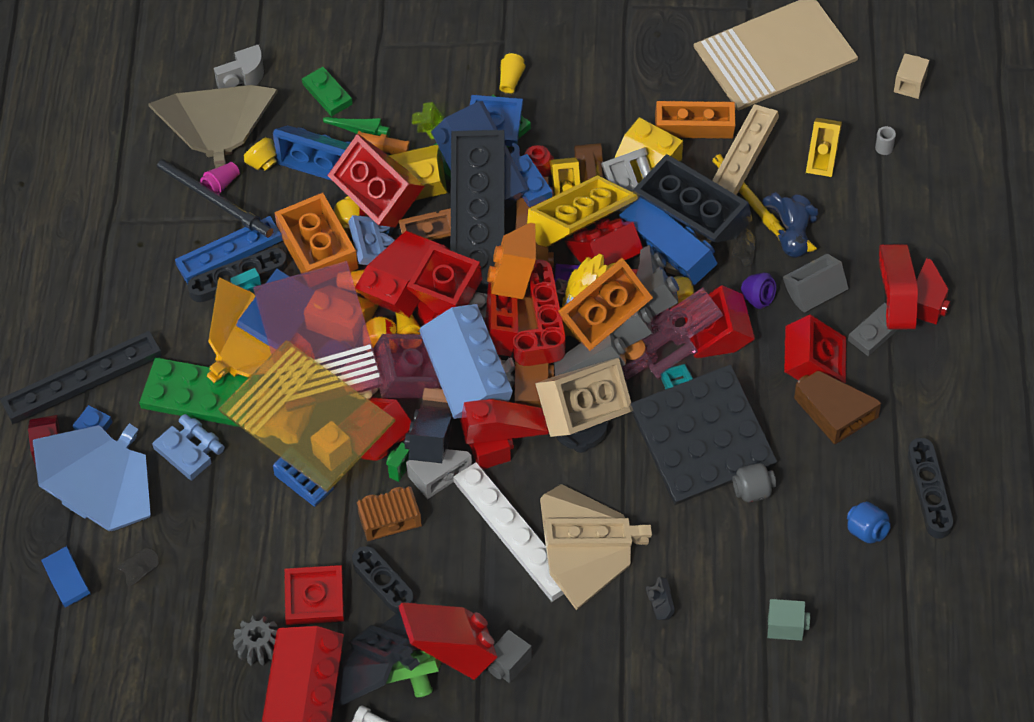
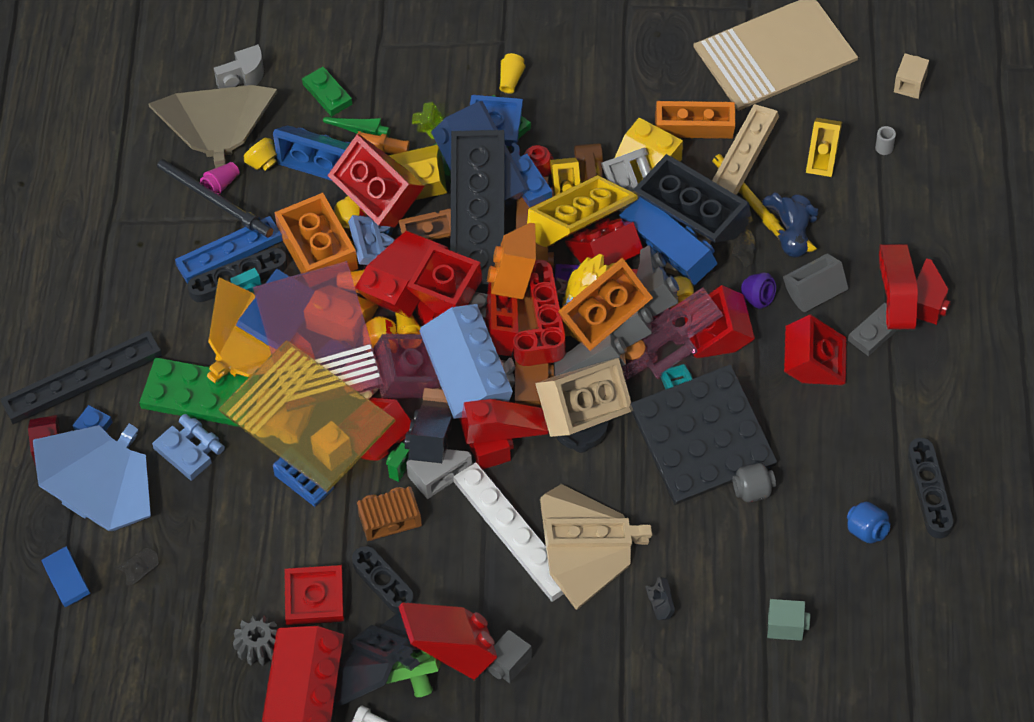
reddish brown slope [794,371,881,445] -> none

